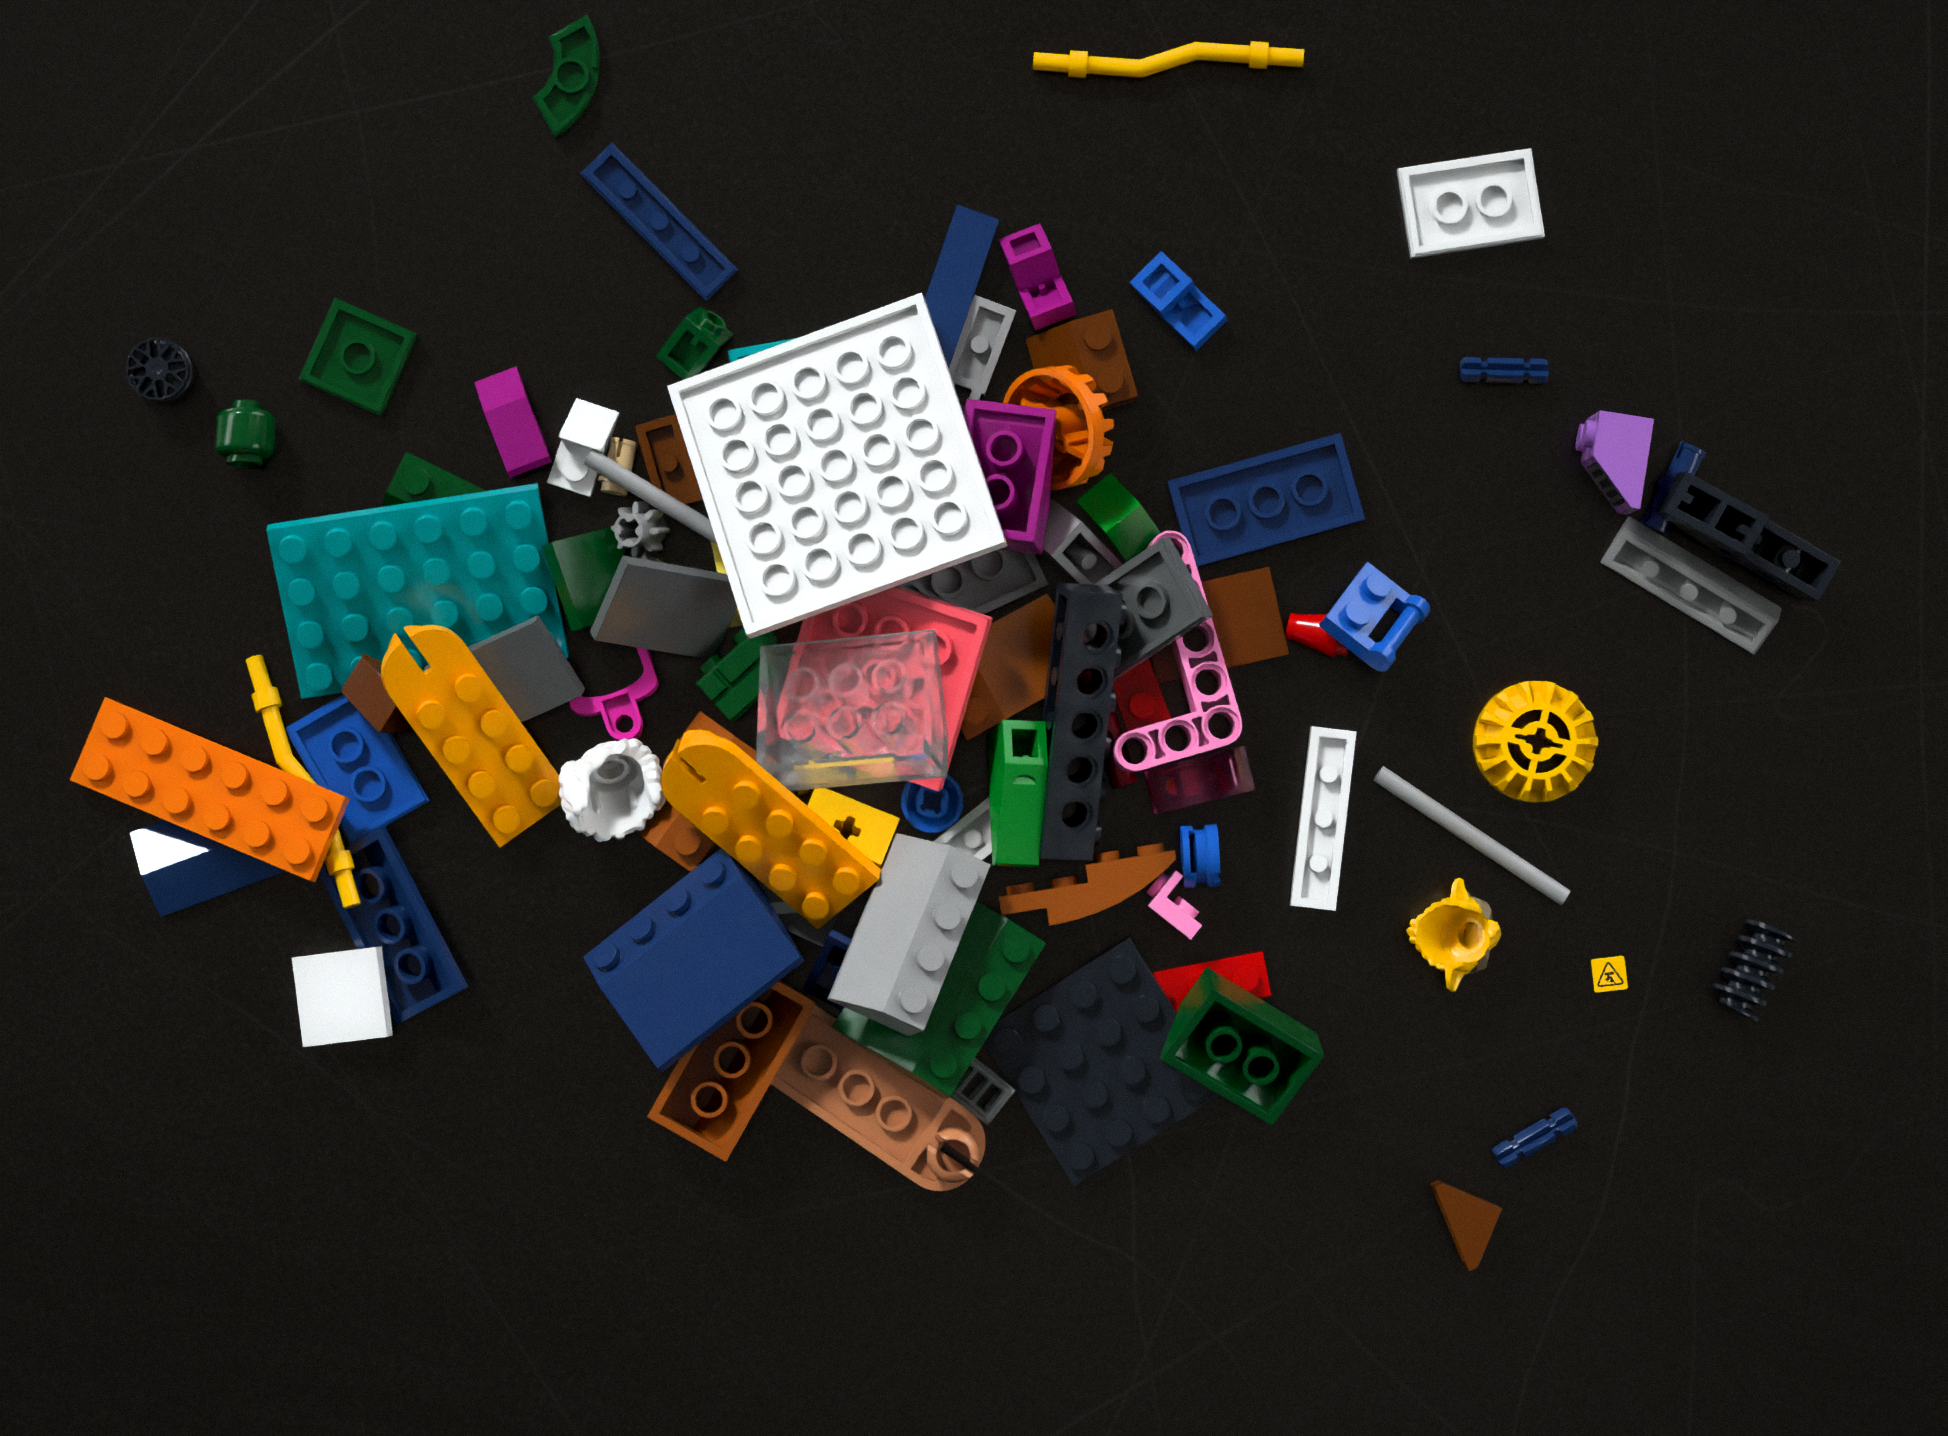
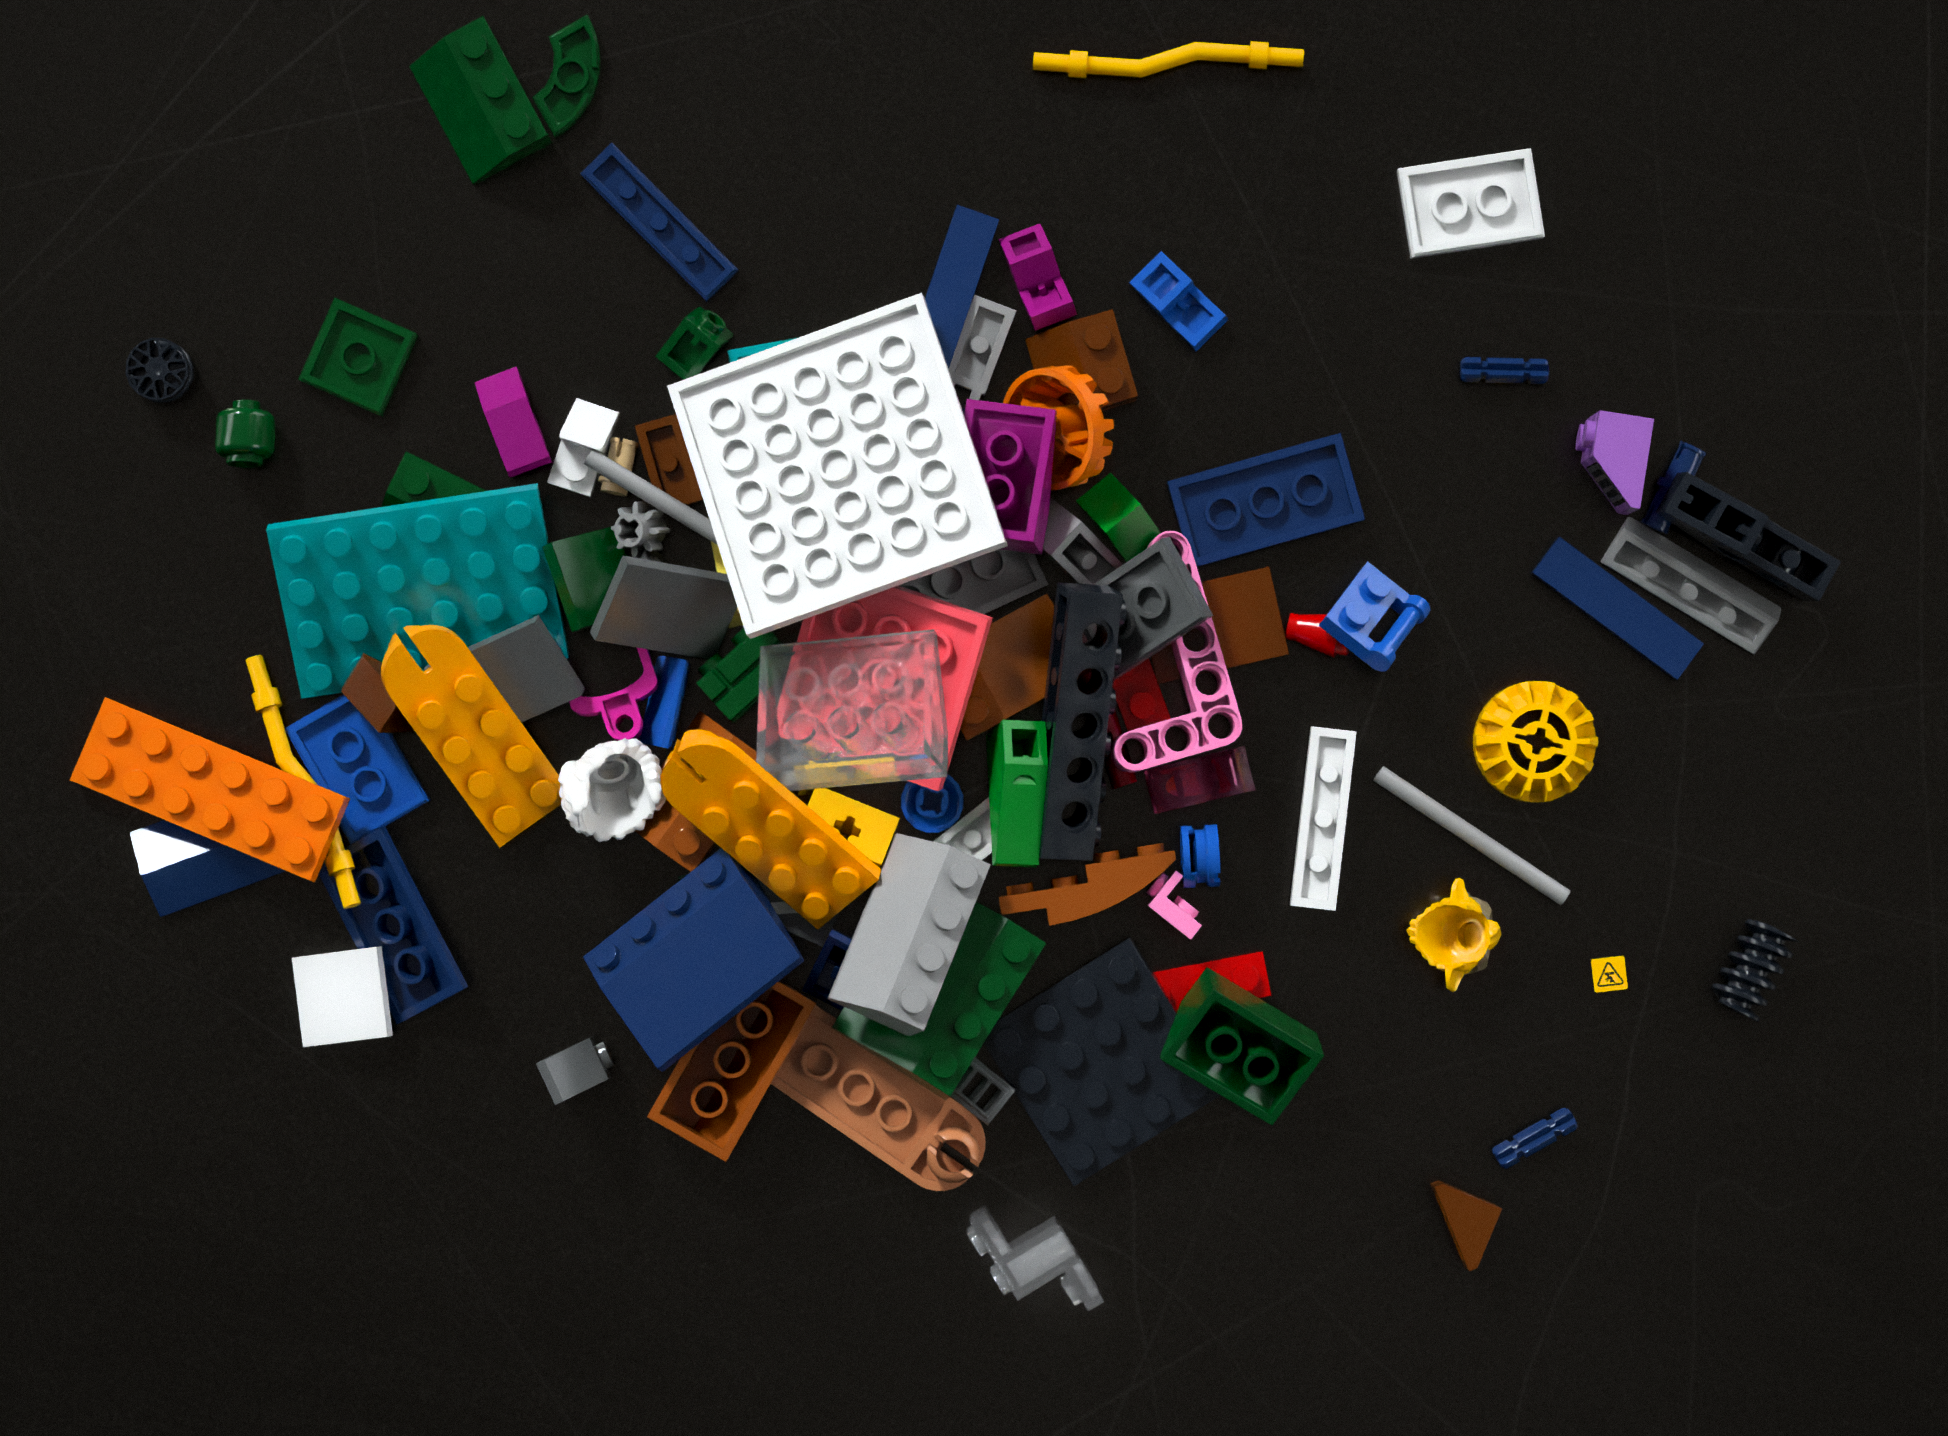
none -> dark green slope [409,16,552,185]
none -> dark grey slope [536,1036,615,1105]
none -> blue slope [640,656,691,749]
none -> clear bracket [967,1205,1104,1311]
none -> dark blue tile [1531,537,1704,680]

